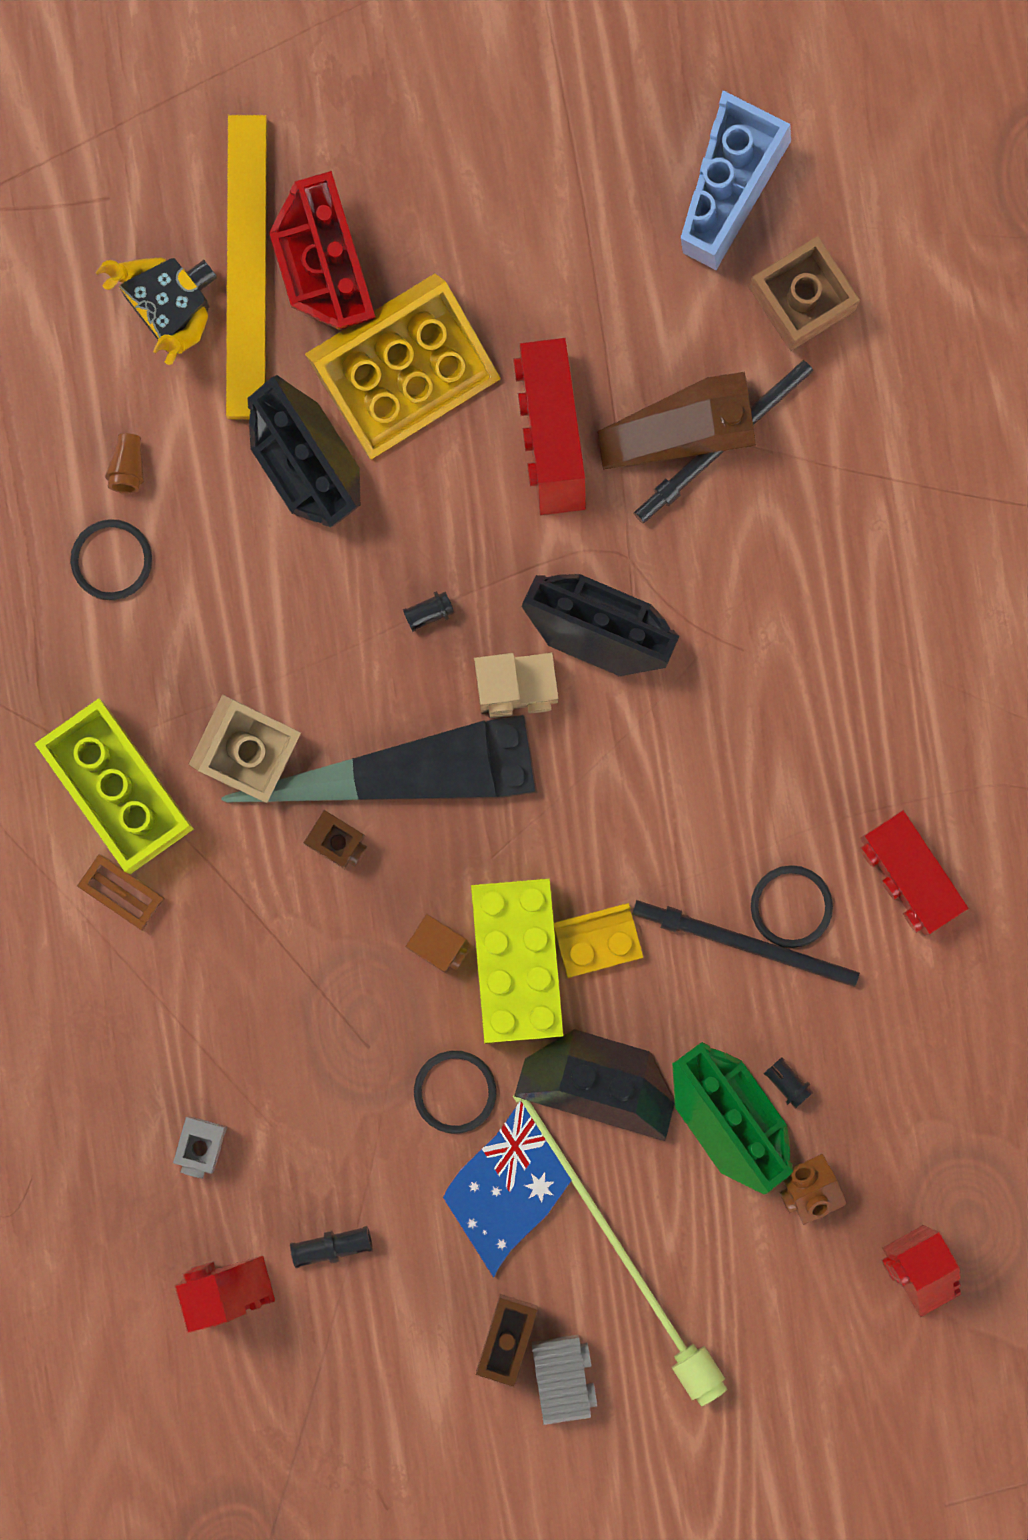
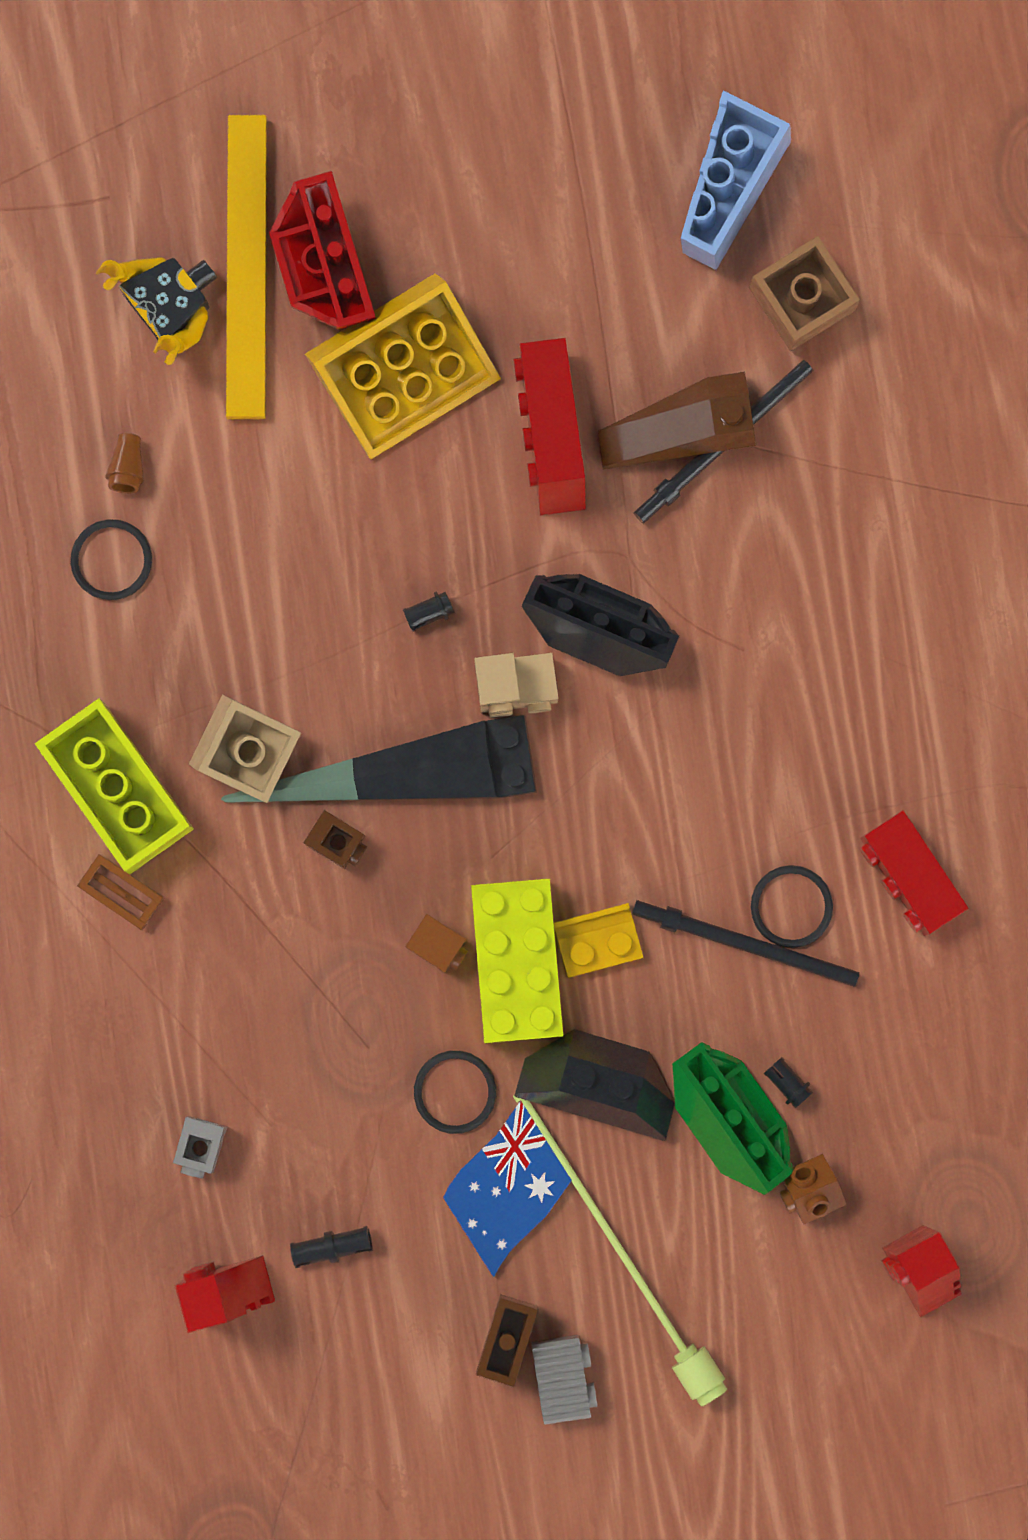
black wedge [247,375,361,527] -> none

